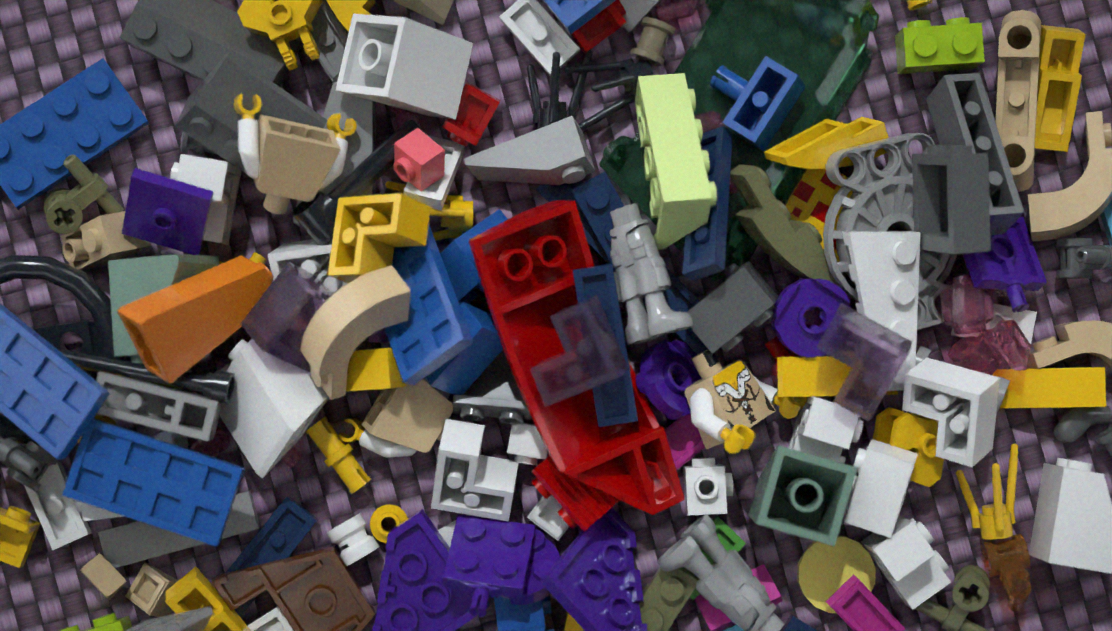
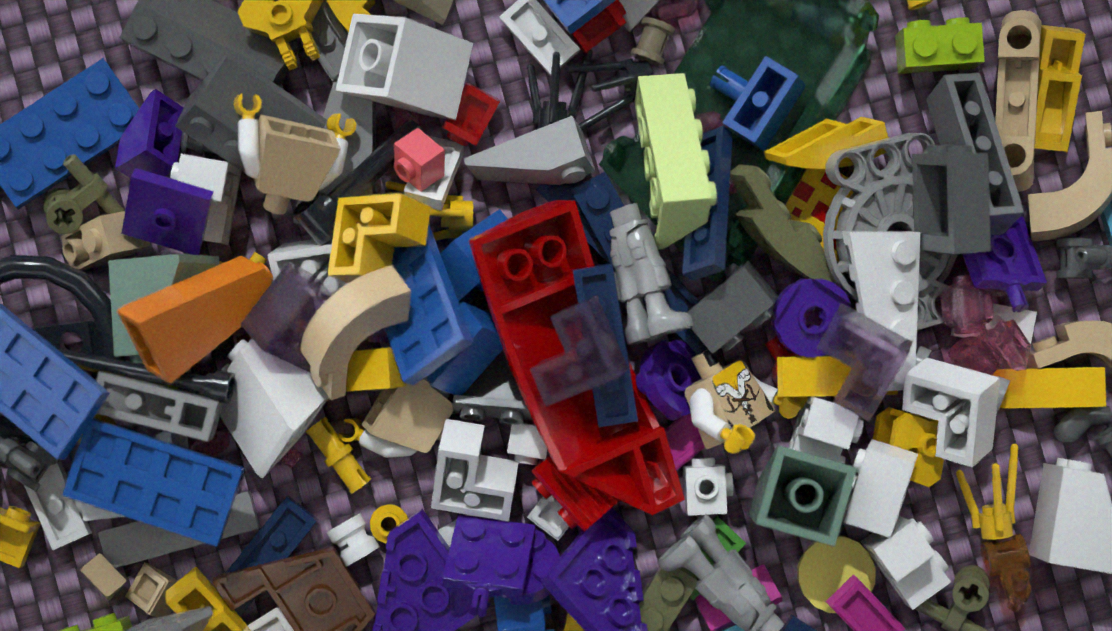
none -> dark purple slope [115,89,184,178]

